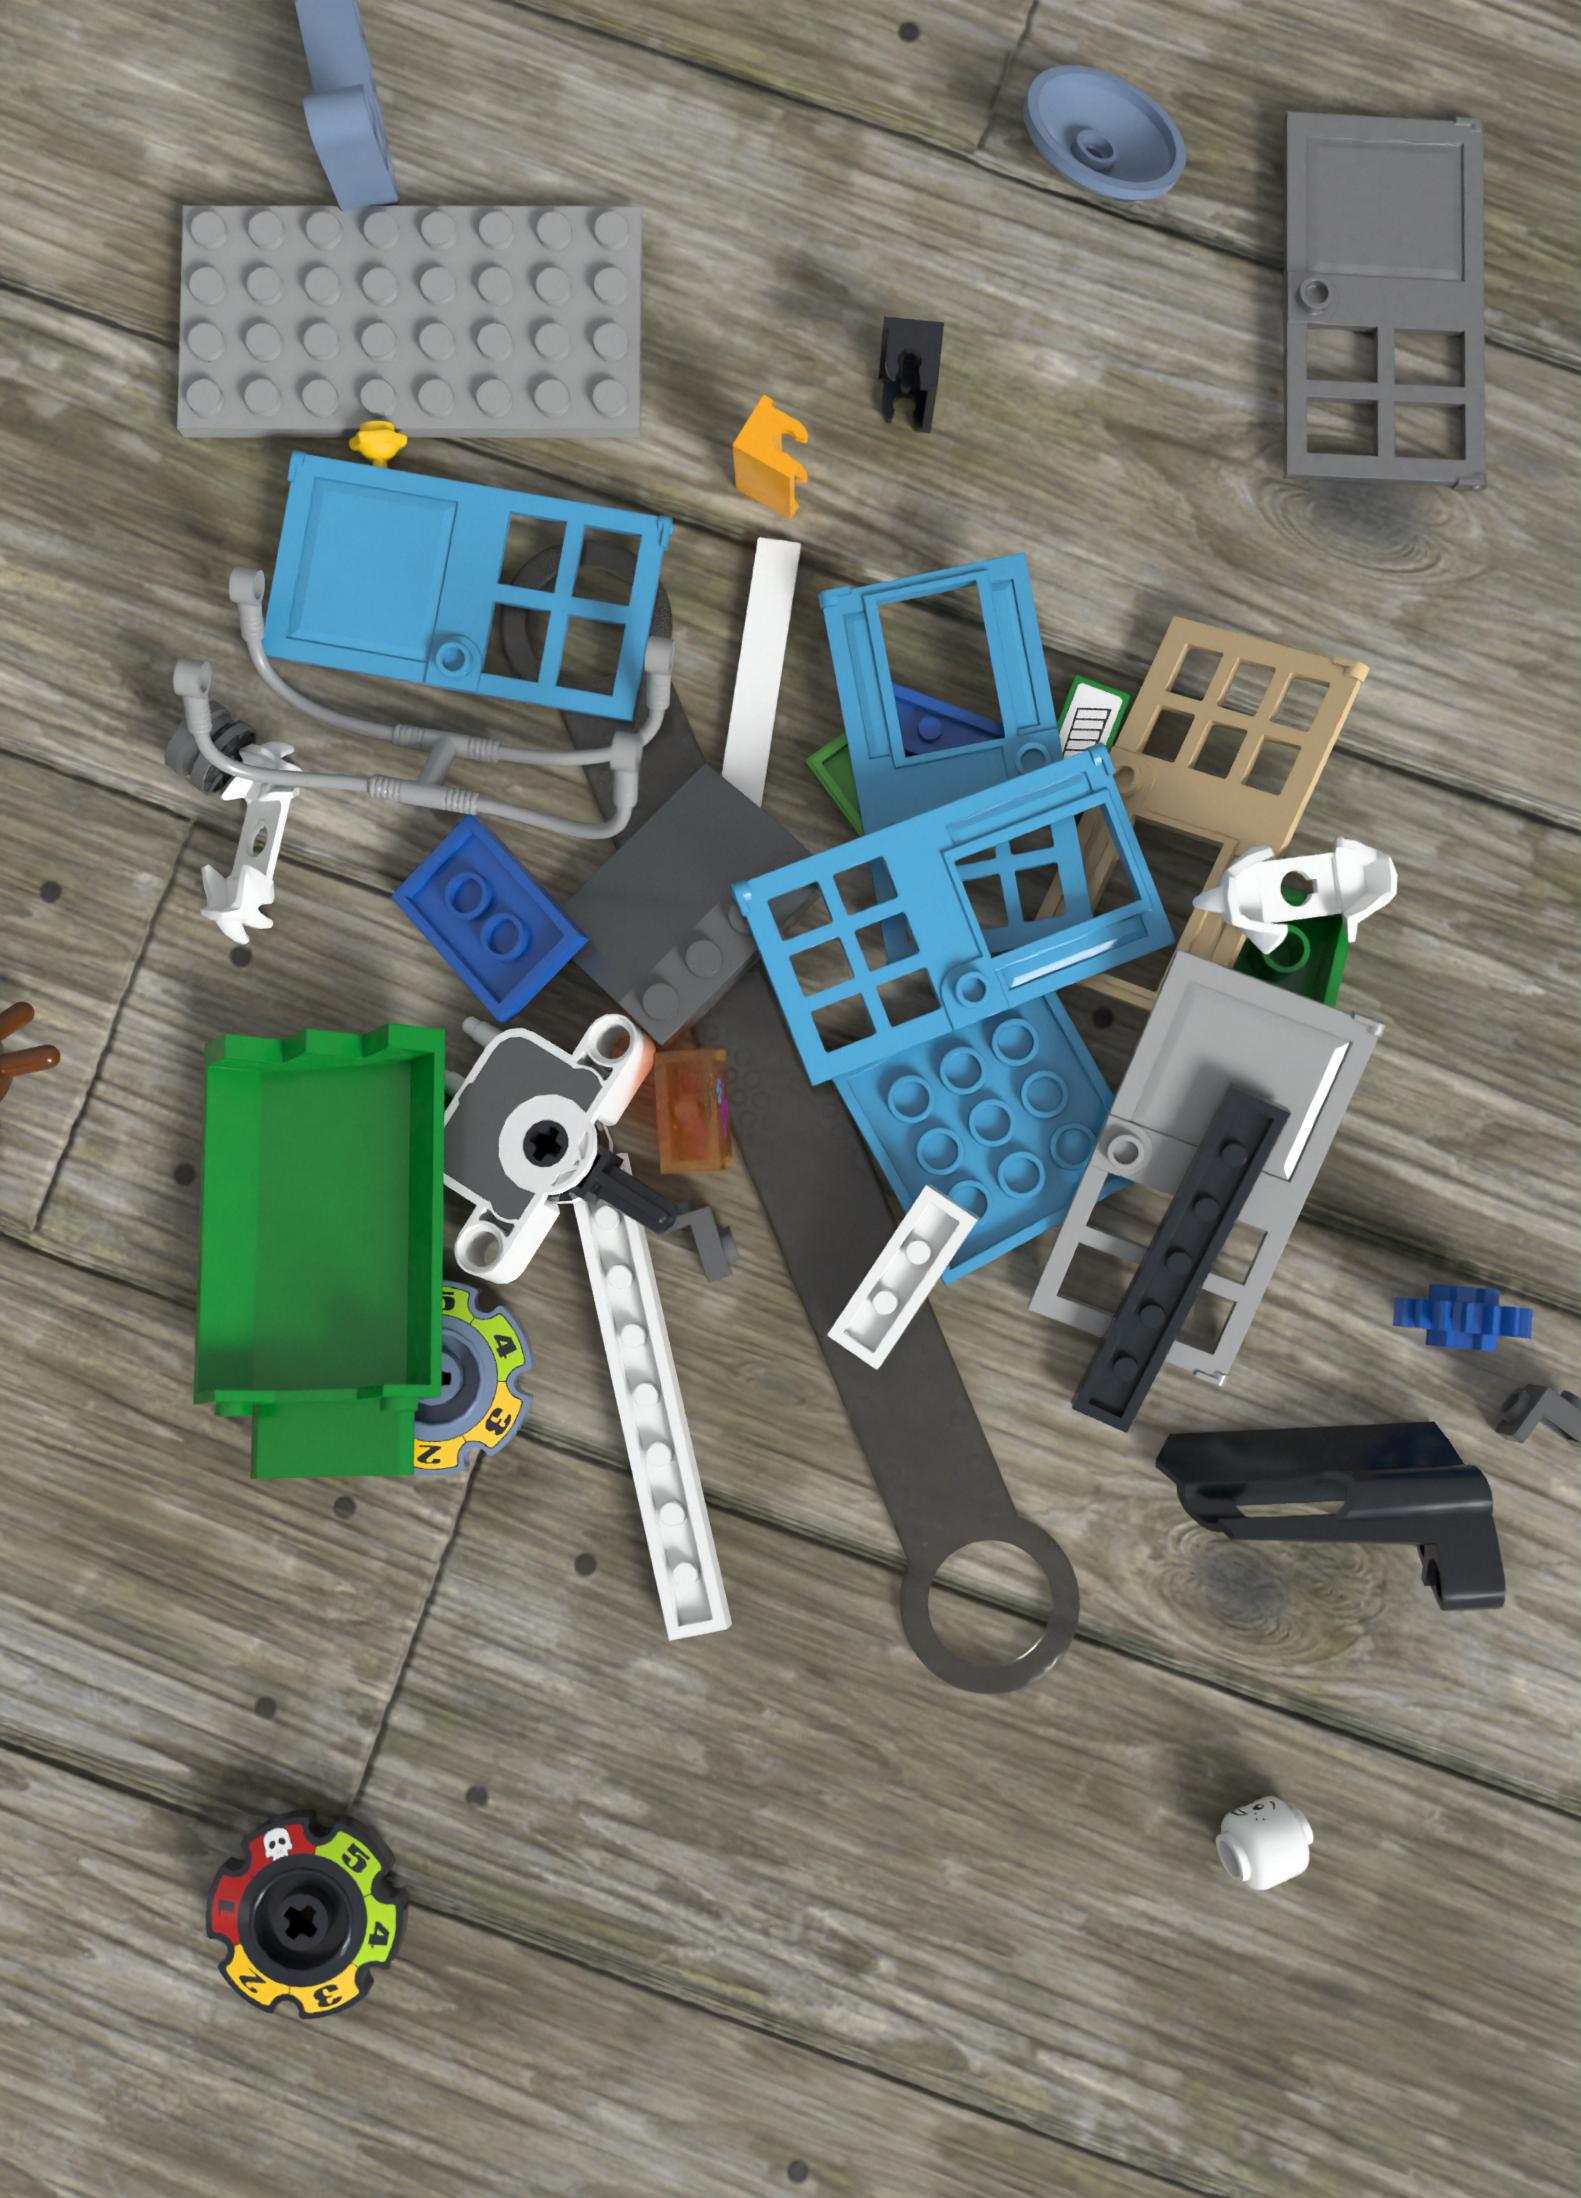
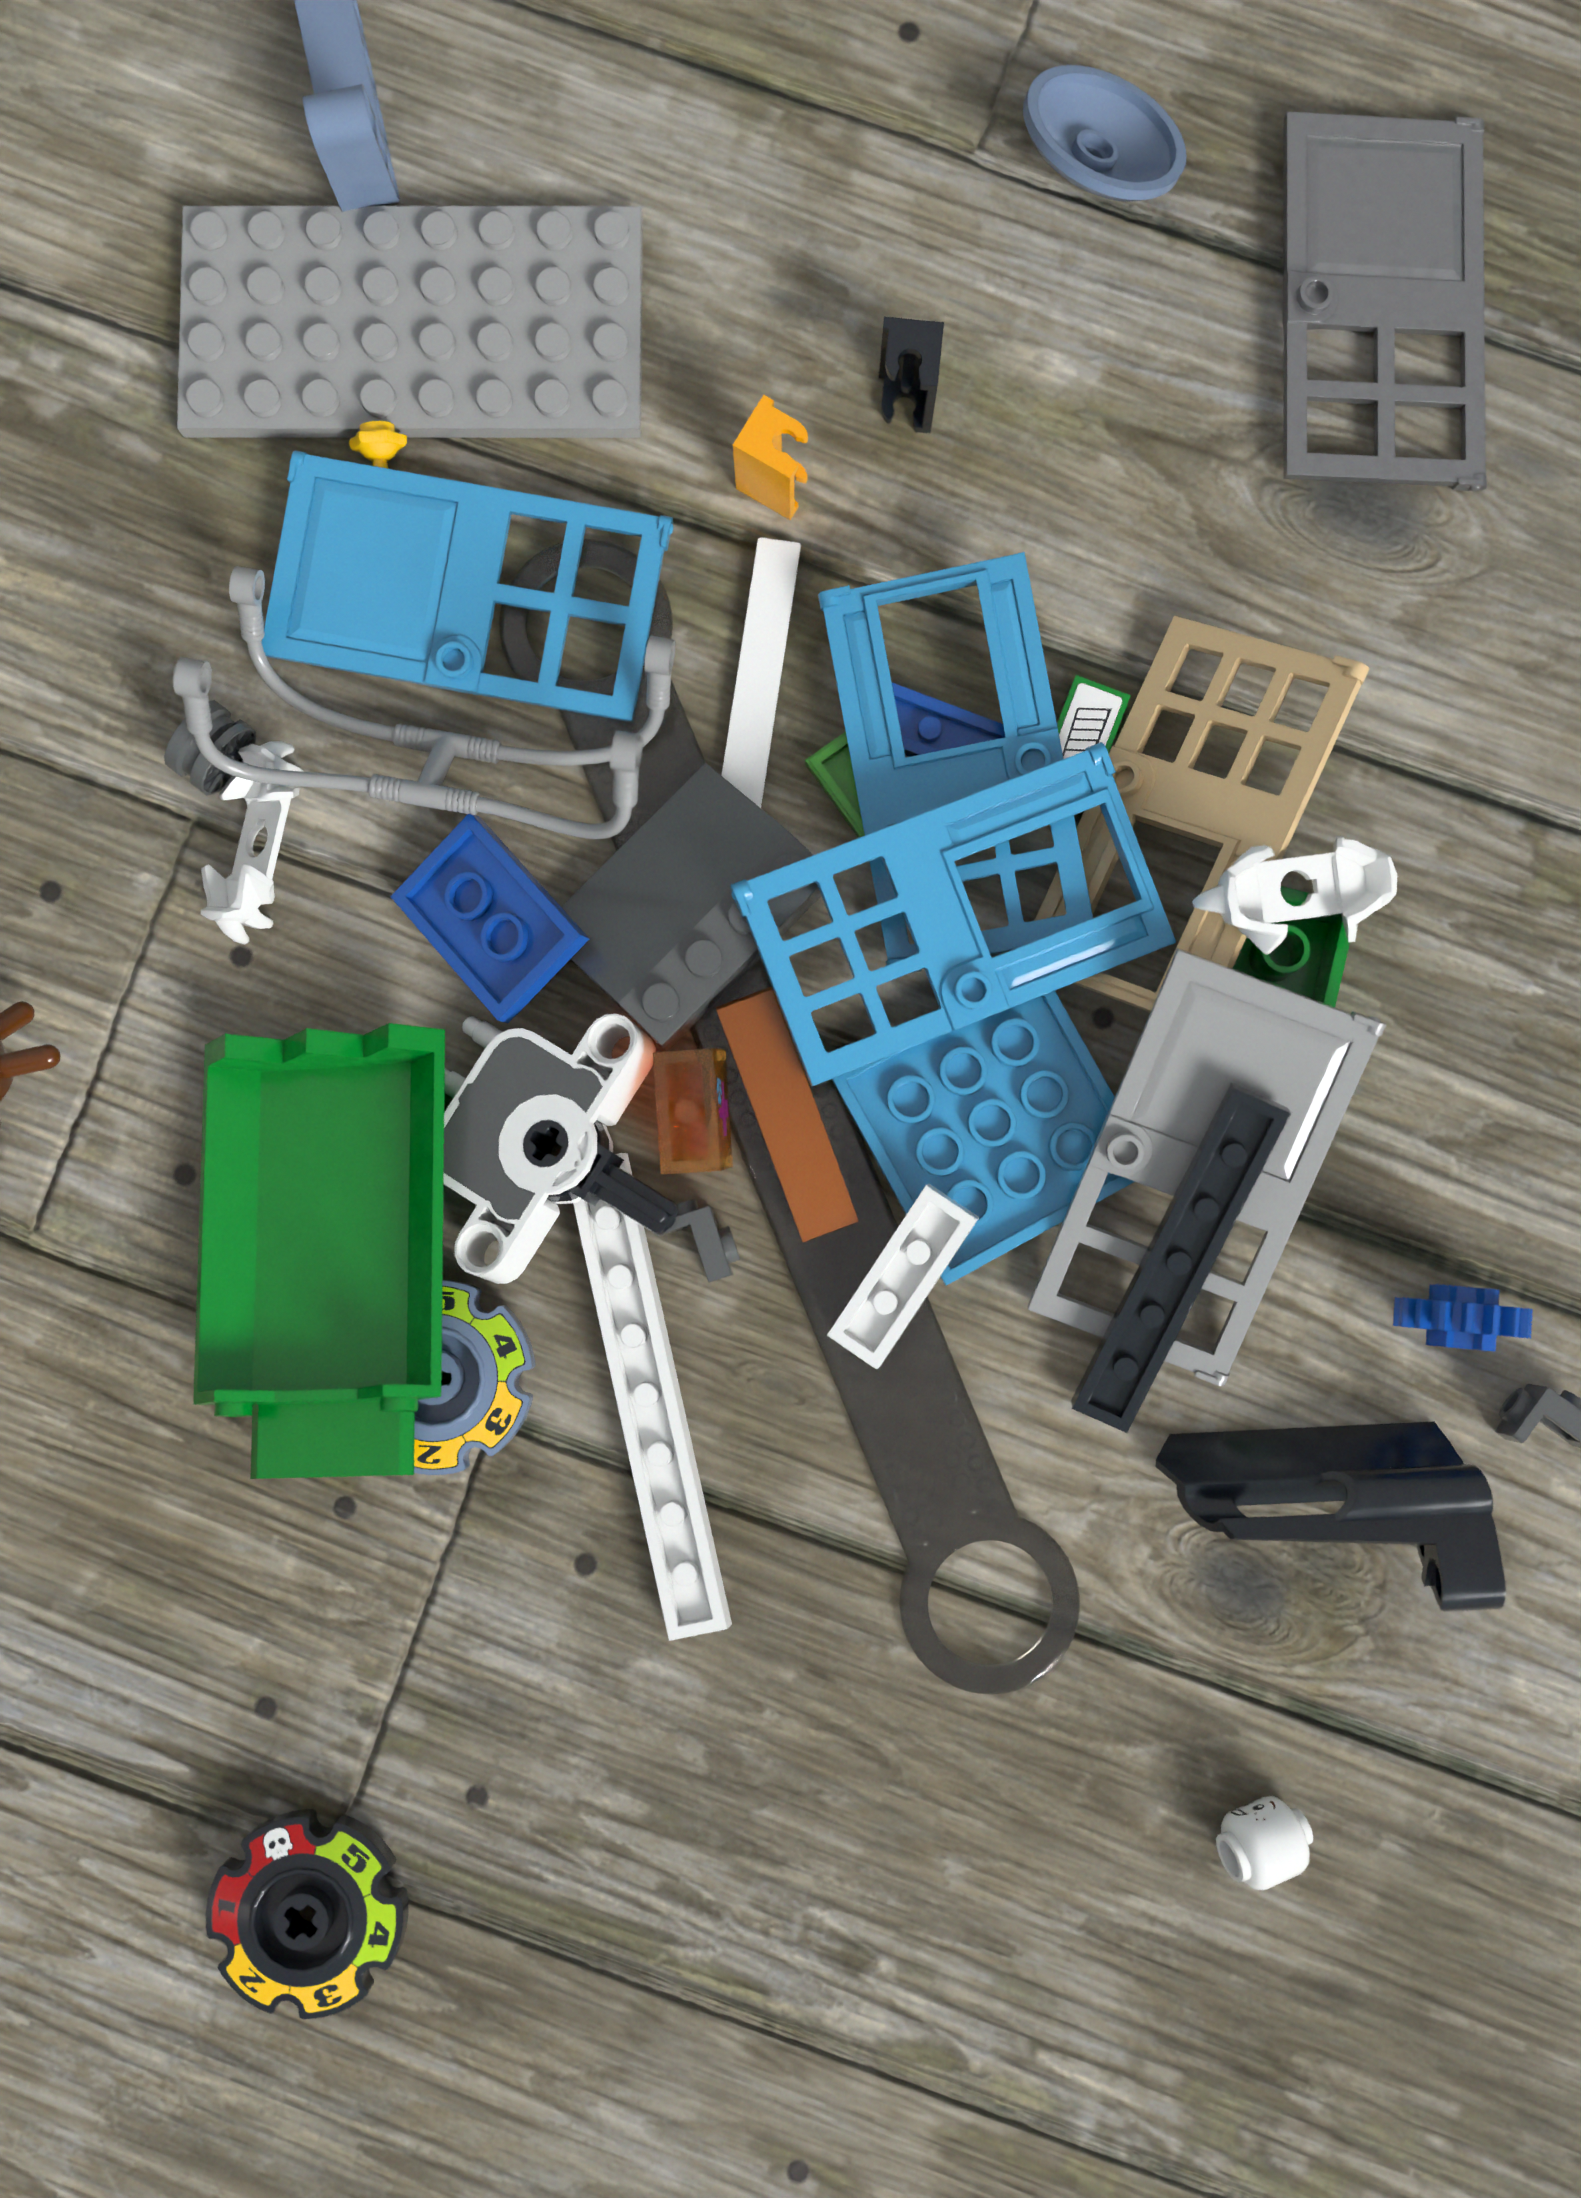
none -> dark orange slope [715,986,859,1242]

